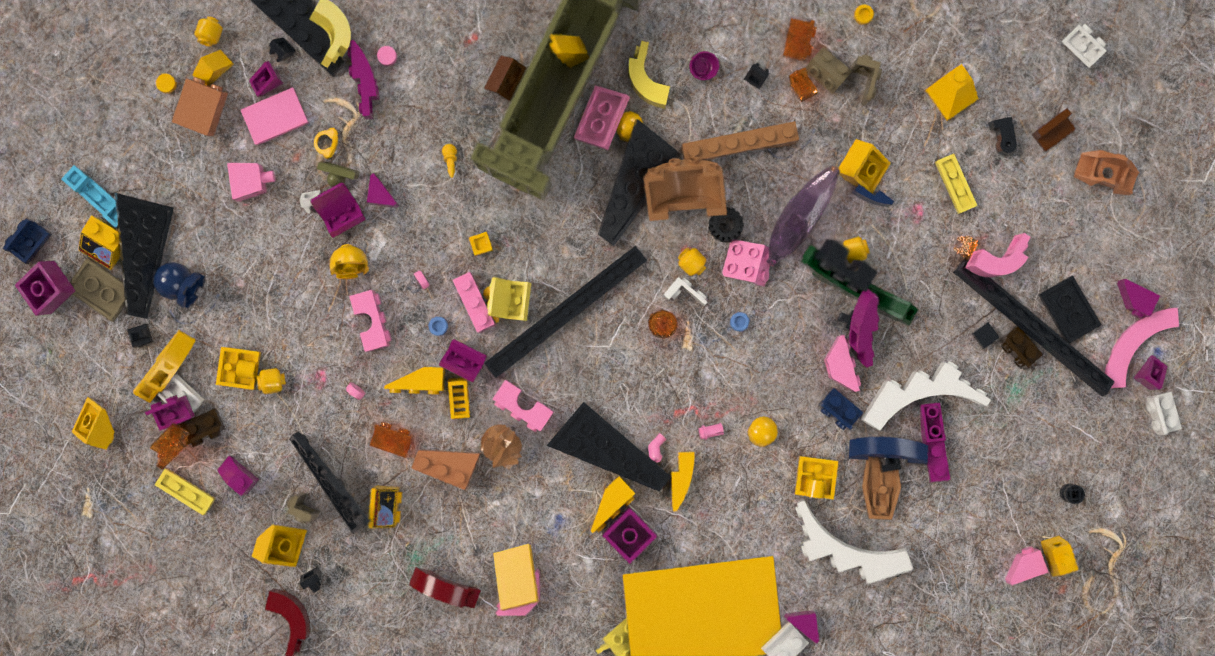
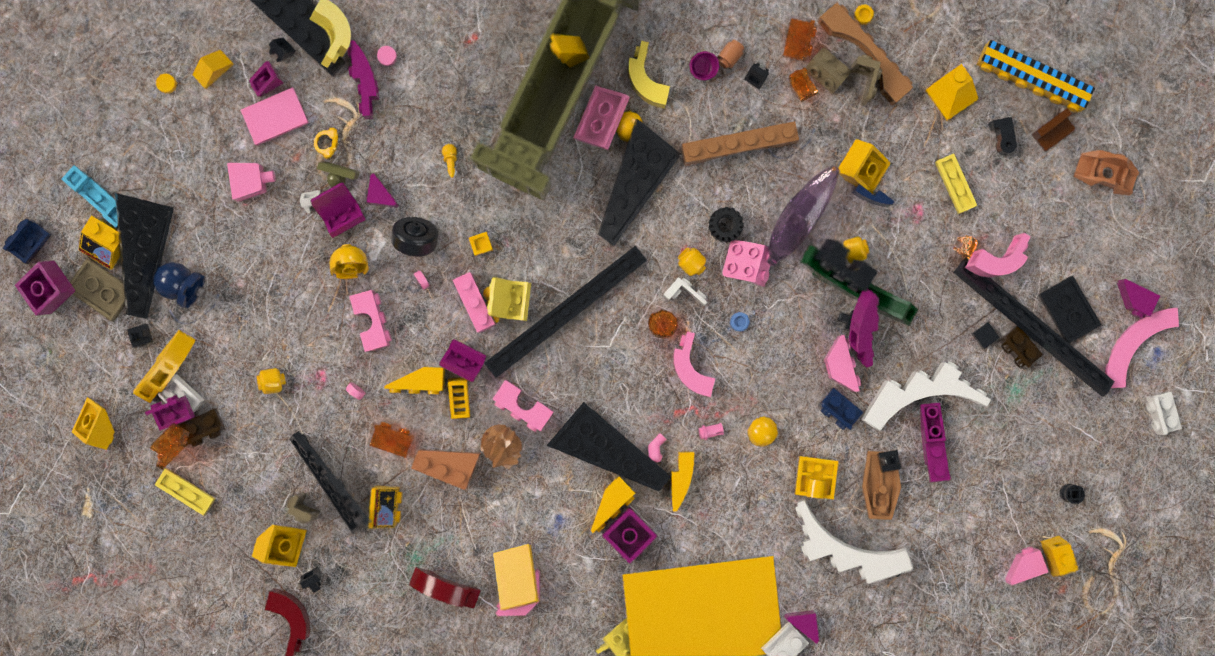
nougat brick [172,77,228,136] -> none
yellow head [194,16,223,47] -> none
yellow plate [215,347,261,390] -> none
magenta slope [217,455,259,496] -> none
medium blue tile [428,317,448,336] -> none
reddish brown panel [484,55,526,101] -> none
medium nougat cylinder [644,157,727,221] -> none
dark blue slope [849,437,928,464] -> none
white bracket [1062,23,1107,68] -> none
magenta slope [1134,355,1167,390] -> none
none -> black wheel [391,217,439,257]
none -> bright pink arch [673,331,715,397]
none -> nougat brick [717,39,745,69]
none -> medium nougat arch [817,2,914,106]
none -> brick [976,40,1095,112]

